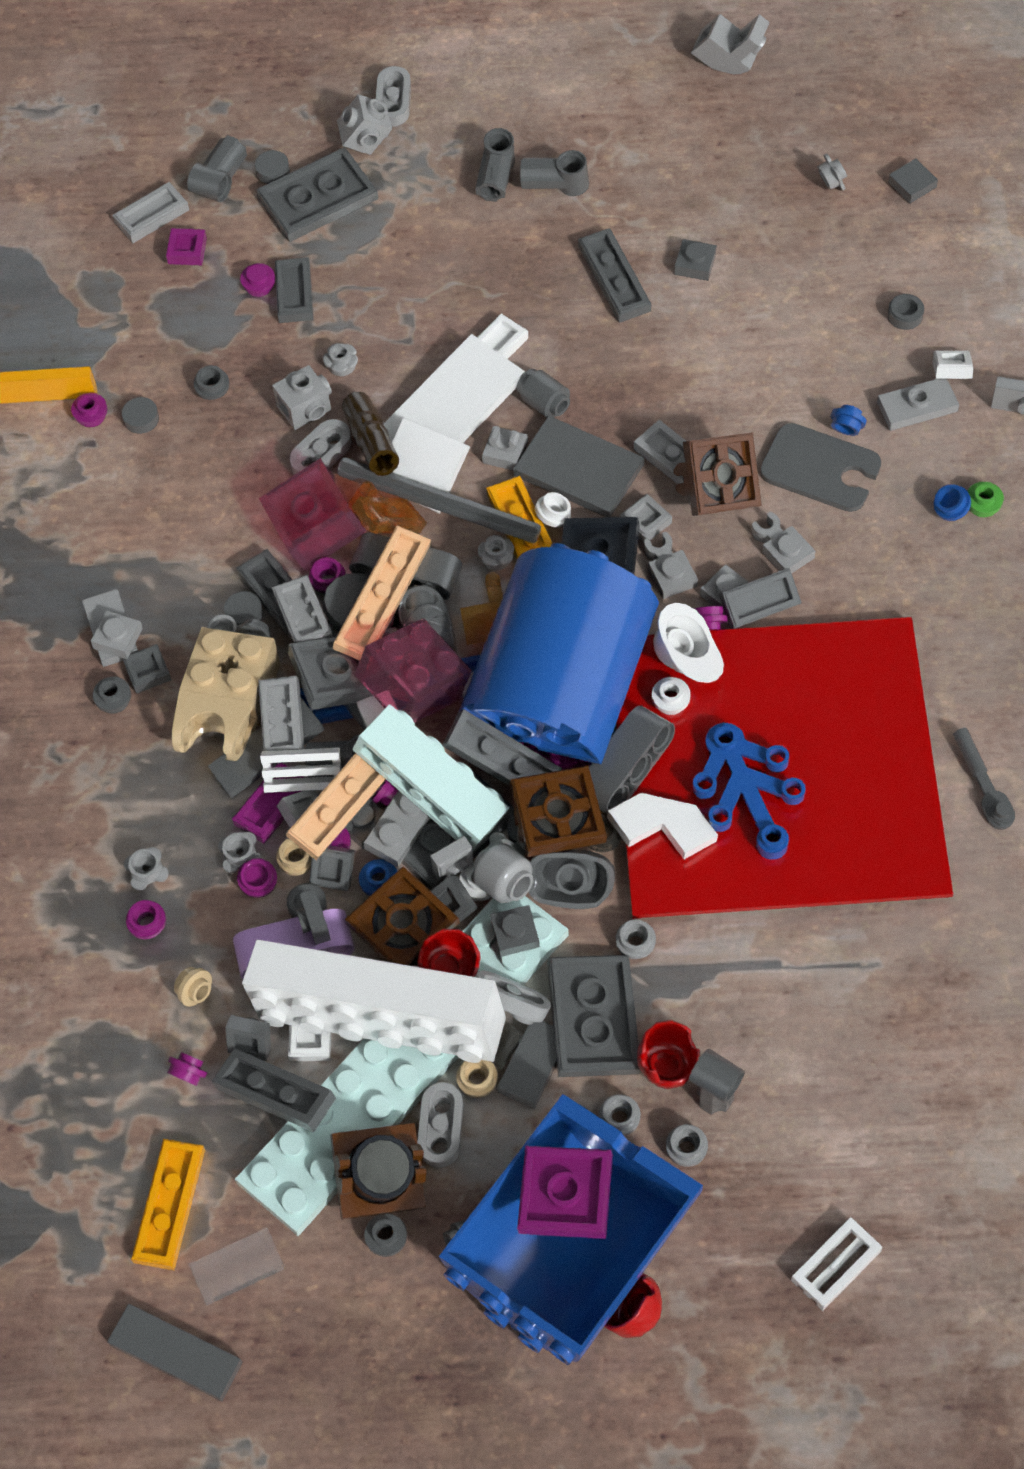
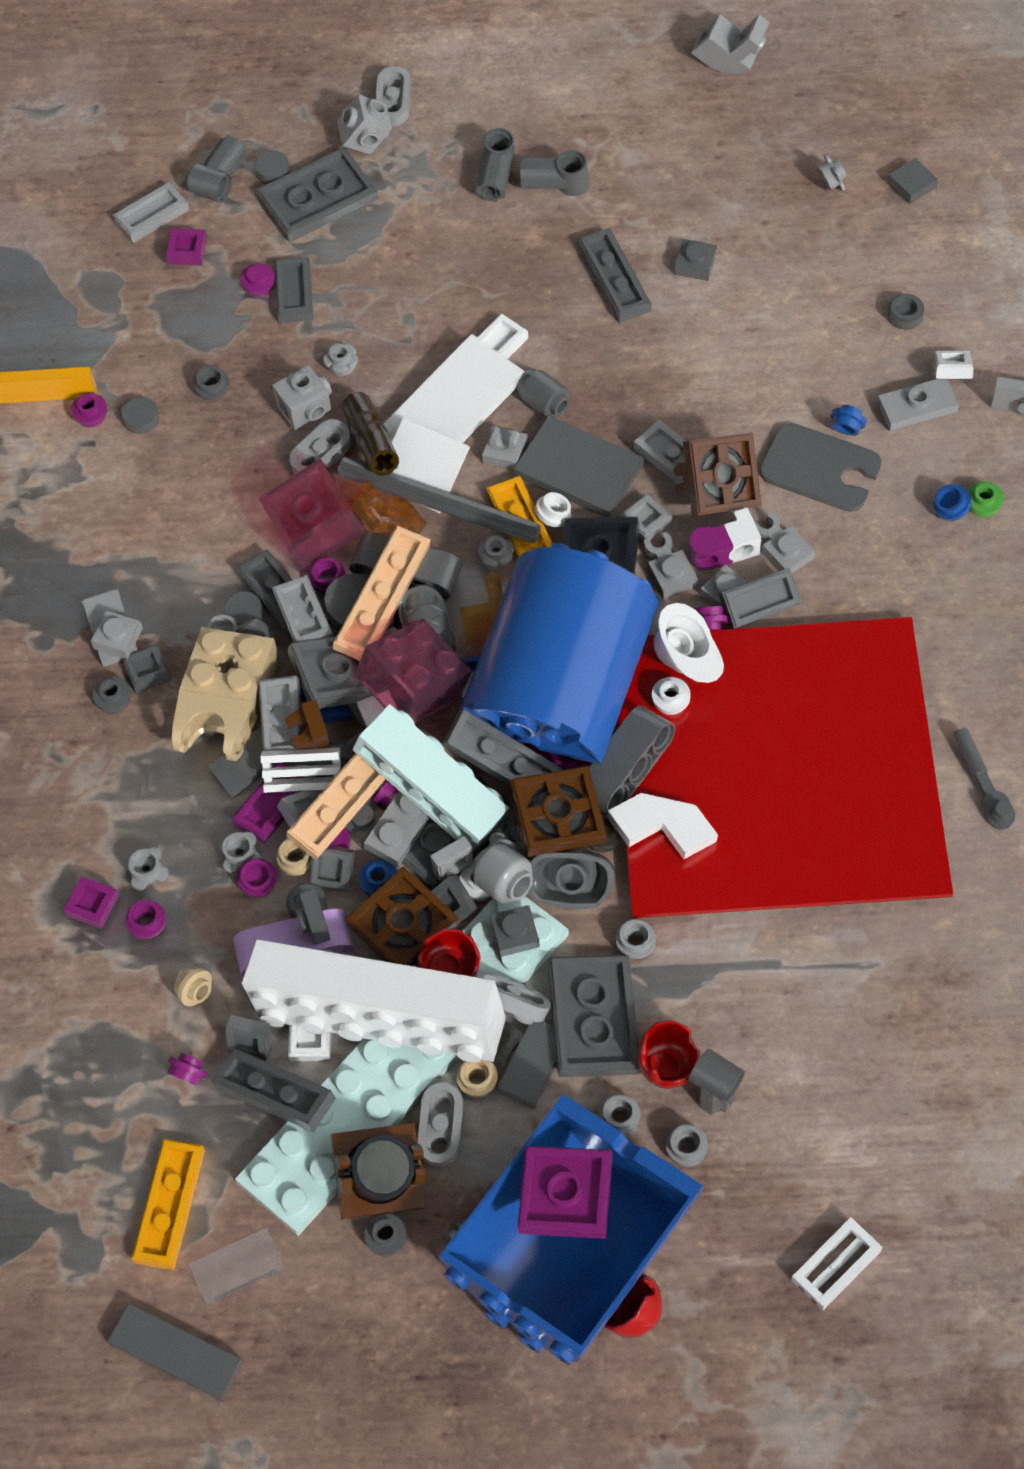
blue plant [693,723,806,860] -> none
none -> magenta plate [63,876,119,929]
none -> reddish brown tile [285,699,330,749]
none -> leg [689,507,761,570]

